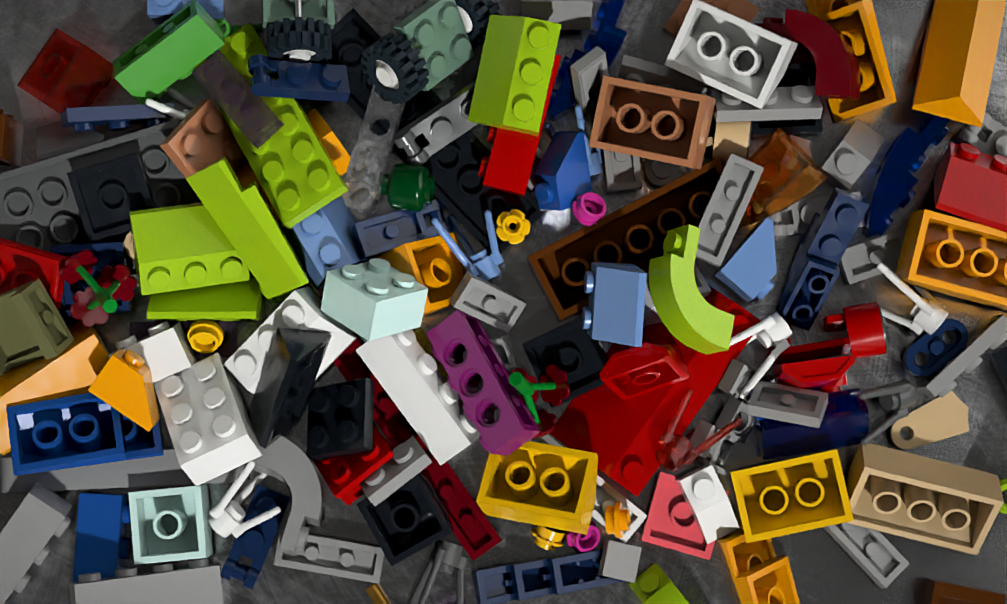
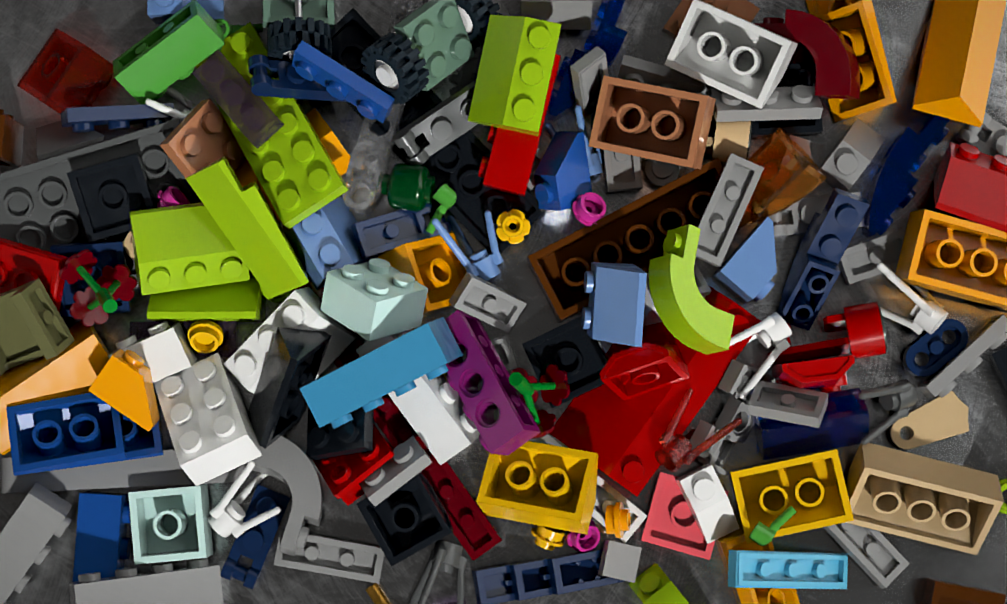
none -> dark pink plate [157,186,190,208]
none -> blue plate [291,40,395,123]
none -> dark azure wedge [299,317,463,429]
none -> bright green hand [425,184,457,235]
none -> medium azure tile [728,550,848,589]
none -> bright green hand [749,506,797,546]

